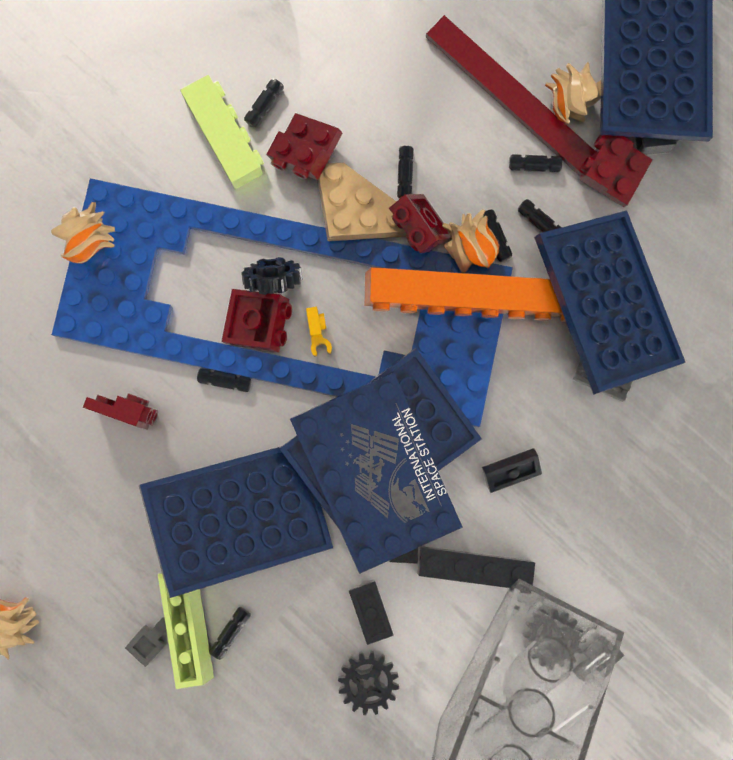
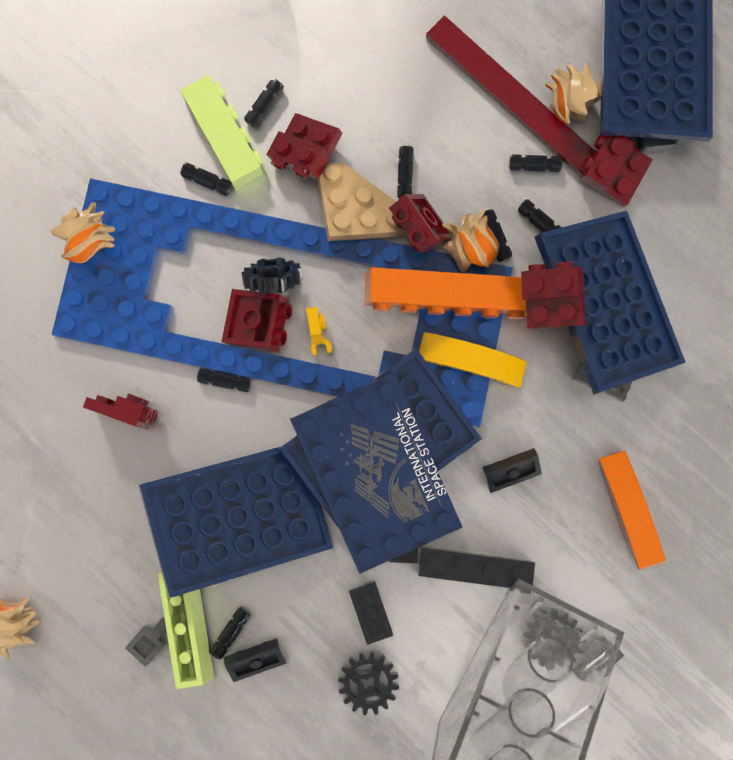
none -> black axle [180,162,232,196]
none -> black plate [223,638,287,682]
none -> yellow slope [419,332,527,388]
none -> dark red plate [521,262,586,329]
none -> orange slope [598,450,666,570]

